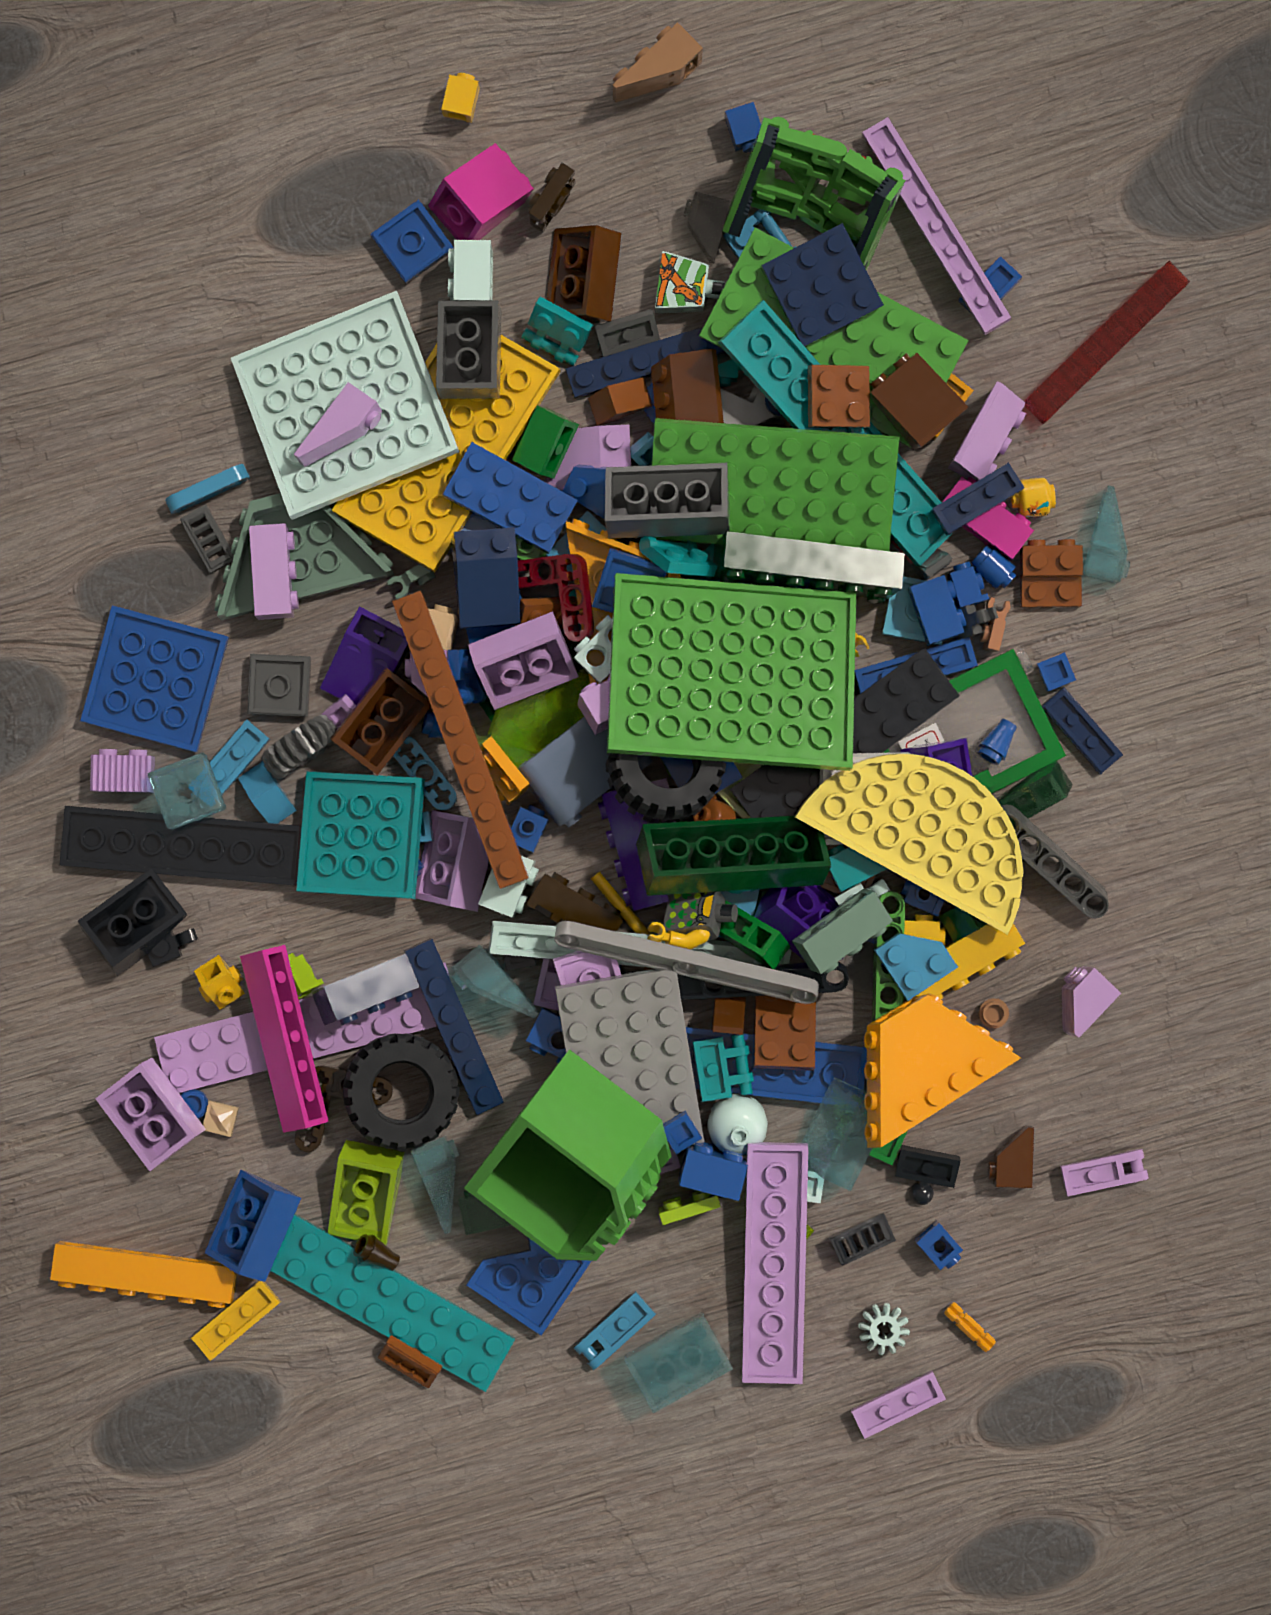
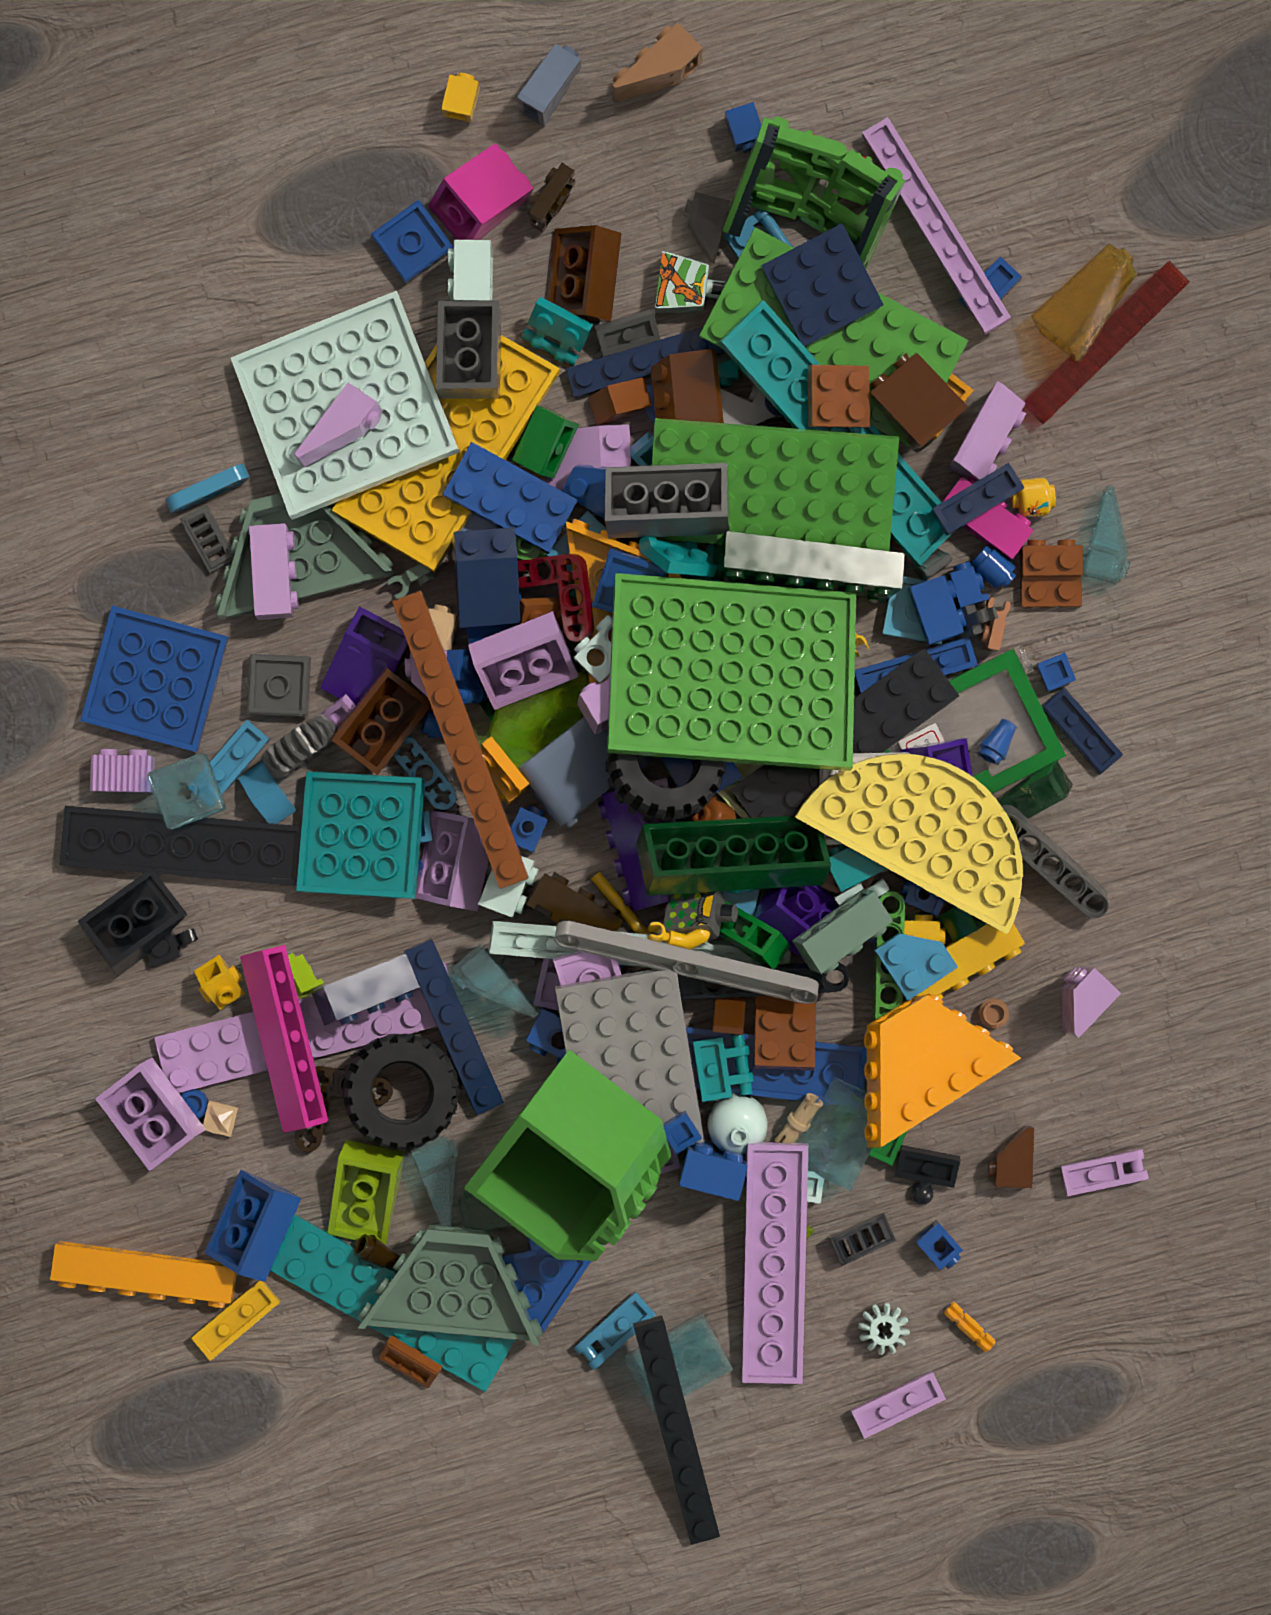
lime plate [659,1190,721,1225] -> none
none -> sand green piece [358,1225,543,1346]
none -> sand blue slope [517,44,581,127]
none -> black plate [633,1315,720,1545]
none -> tan pin [775,1093,823,1143]
none -> clear yellow slope [1031,243,1137,362]

